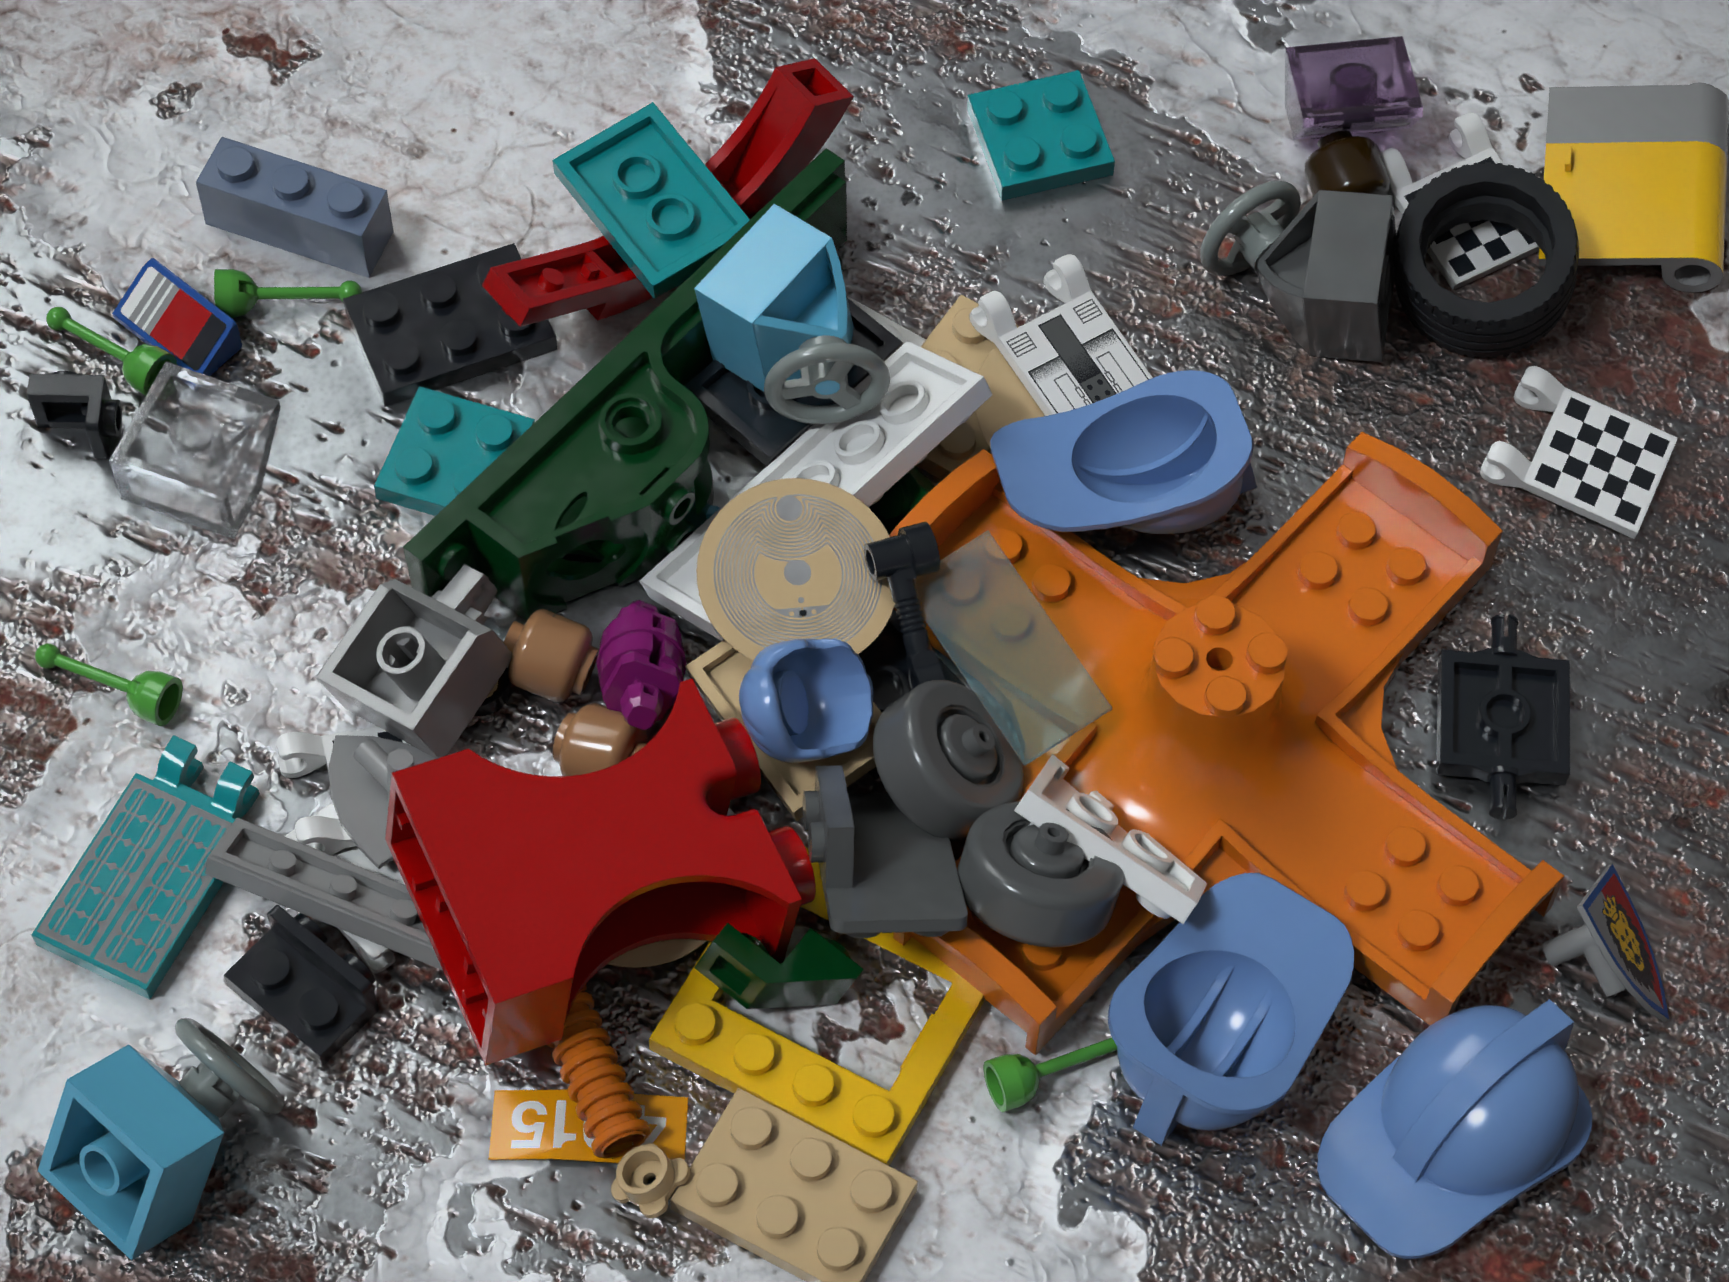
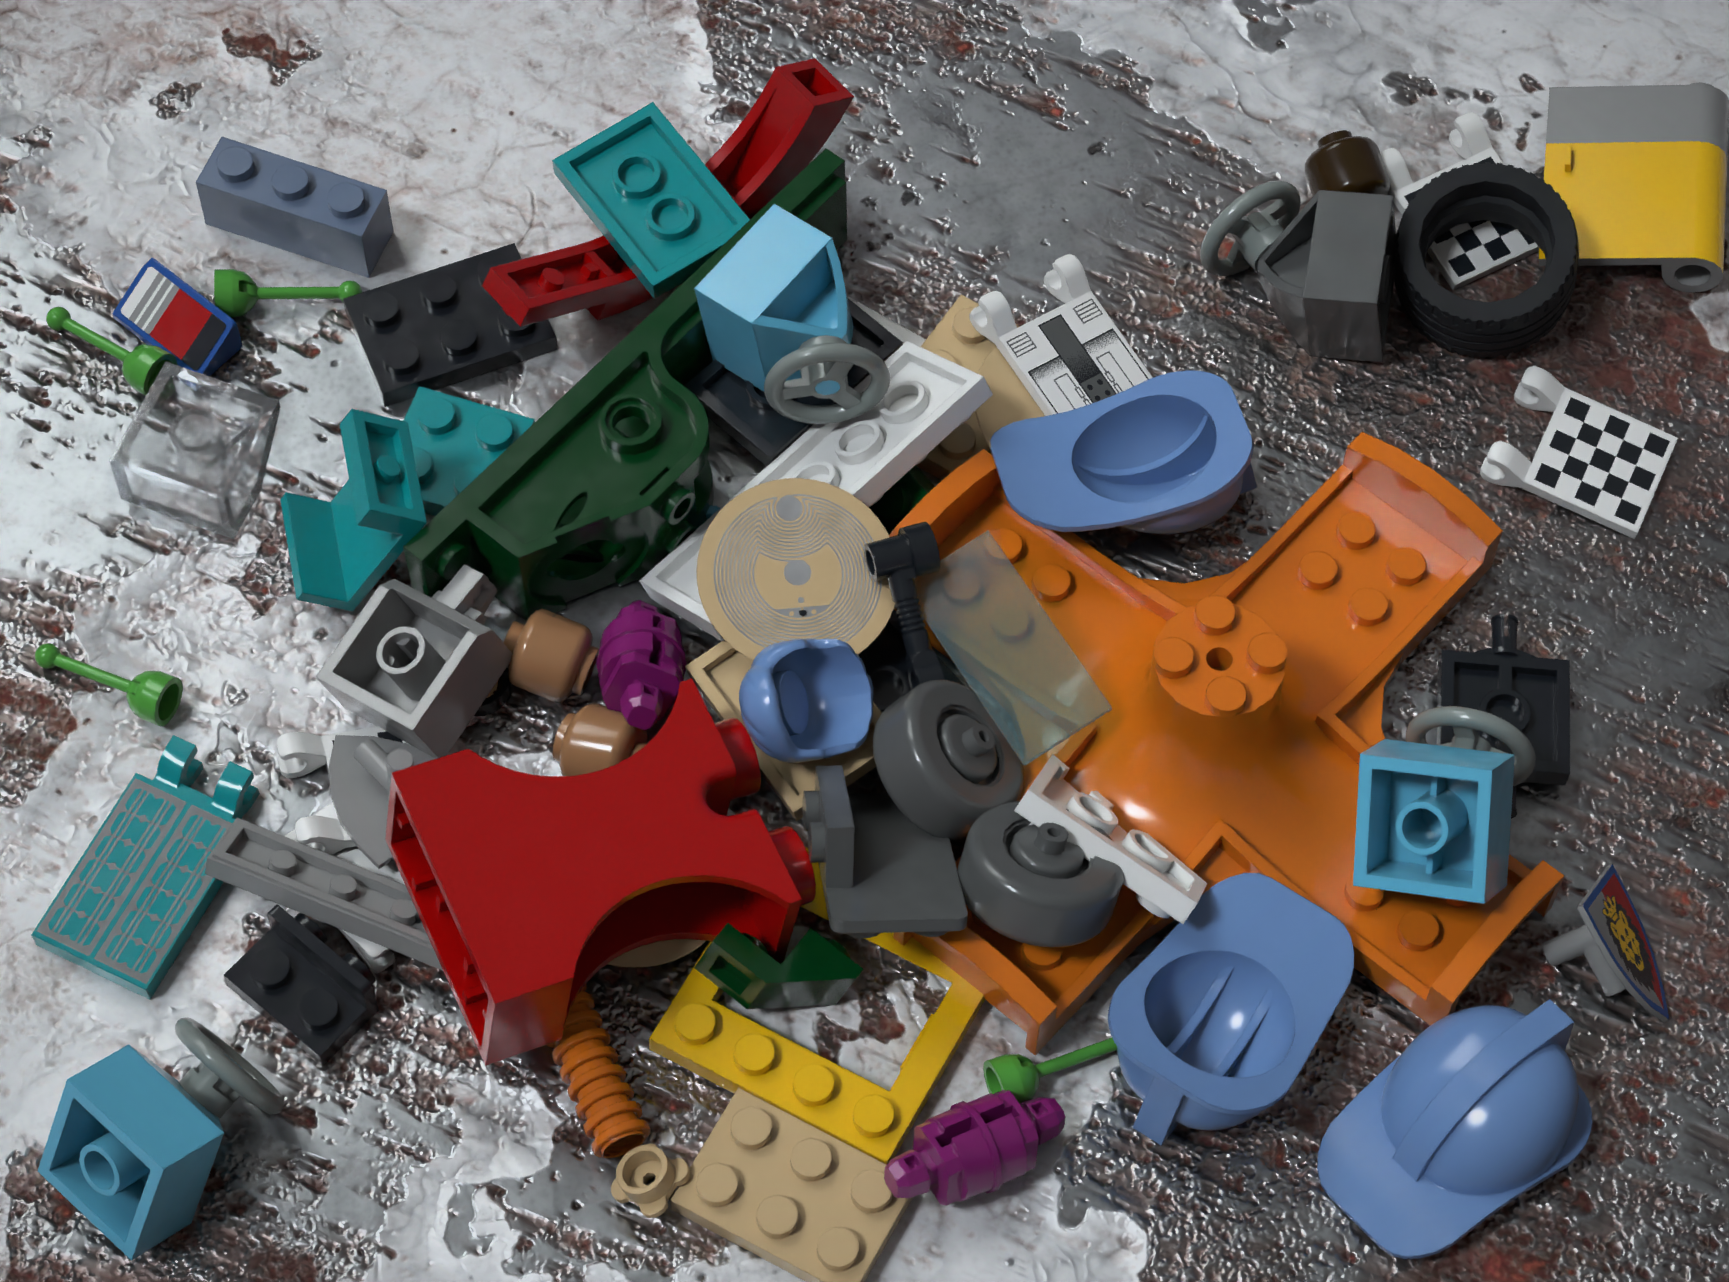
black bracket [27,371,122,459] -> none
light orange sticker [488,1089,688,1163] -> none
teal plate [967,70,1115,201] -> none
clear purple slope [1285,36,1423,140] -> none
none -> teal panel [280,409,427,612]
none -> magenta piece [884,1090,1066,1206]
none -> medium azure piece [1353,706,1536,904]

